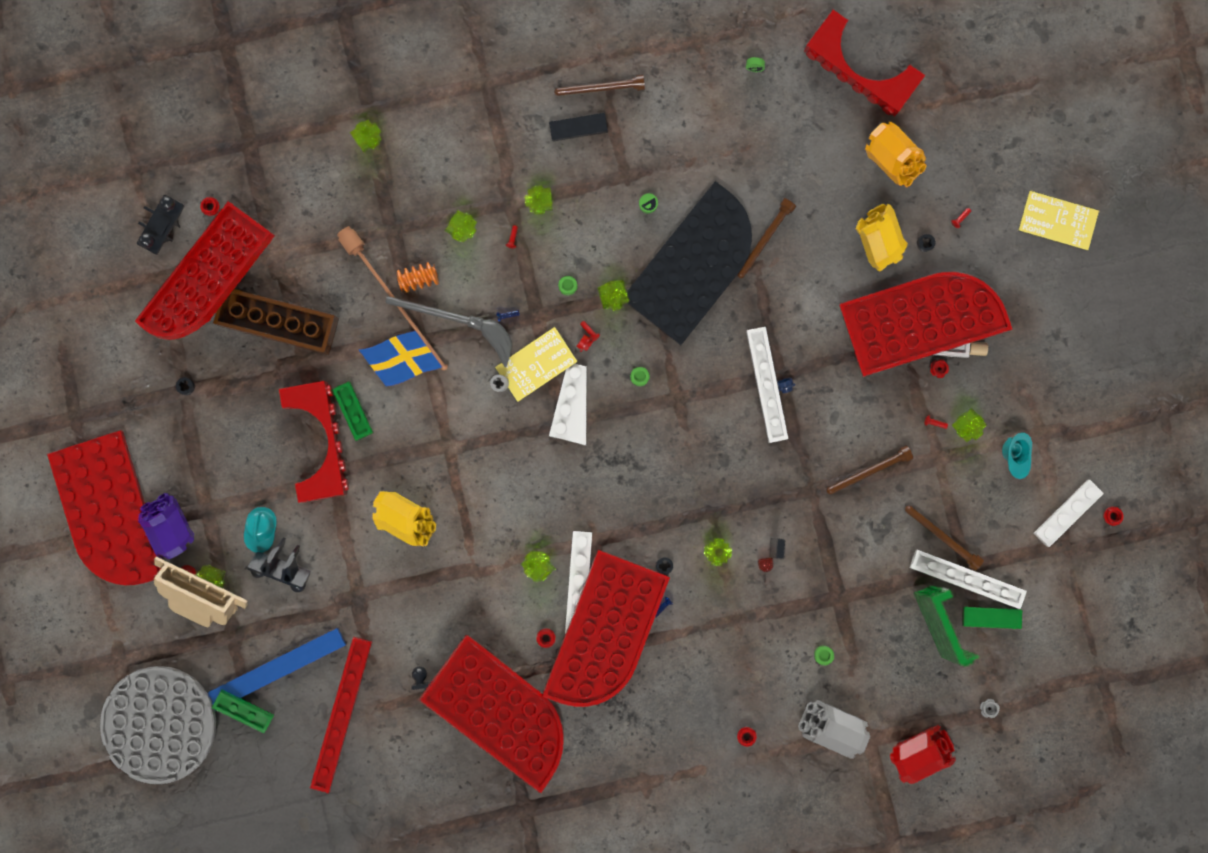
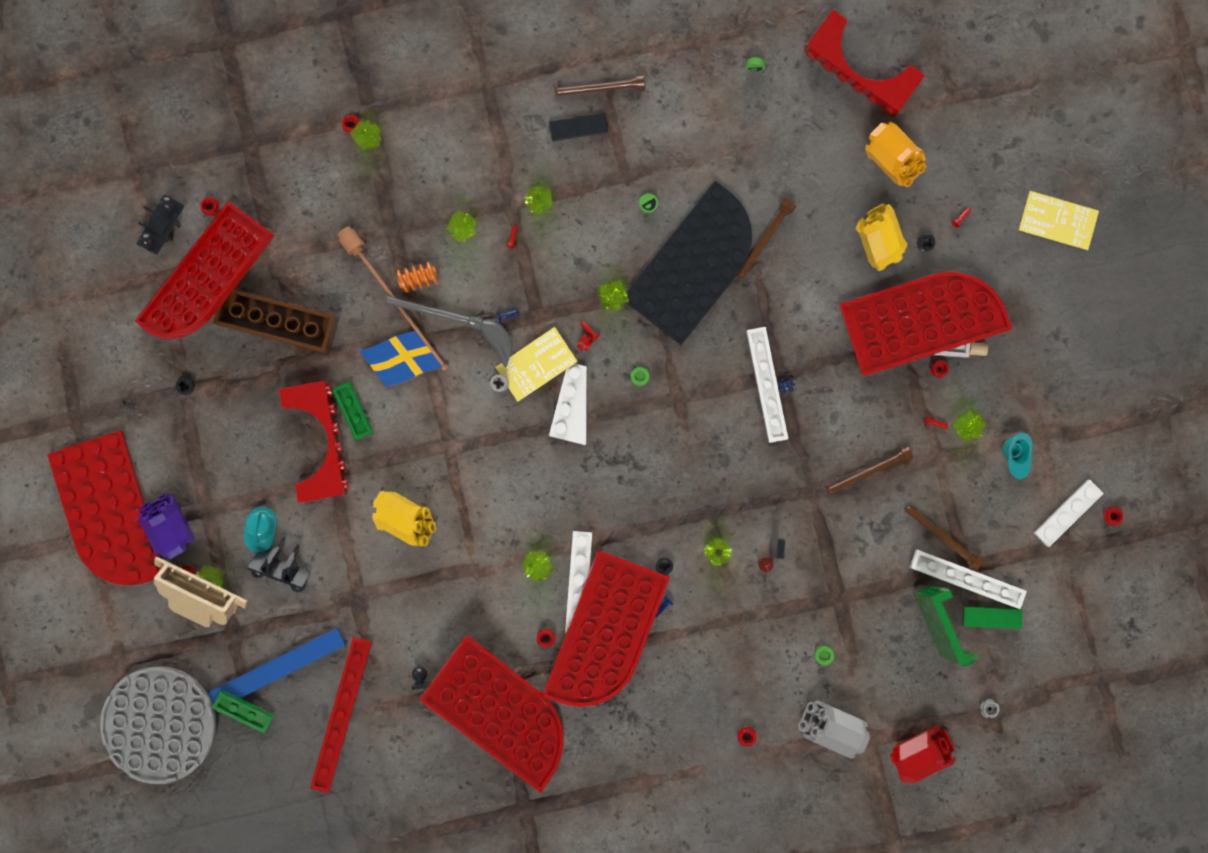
bright green tile [558,276,578,296] -> none
none -> red plate [342,115,361,134]

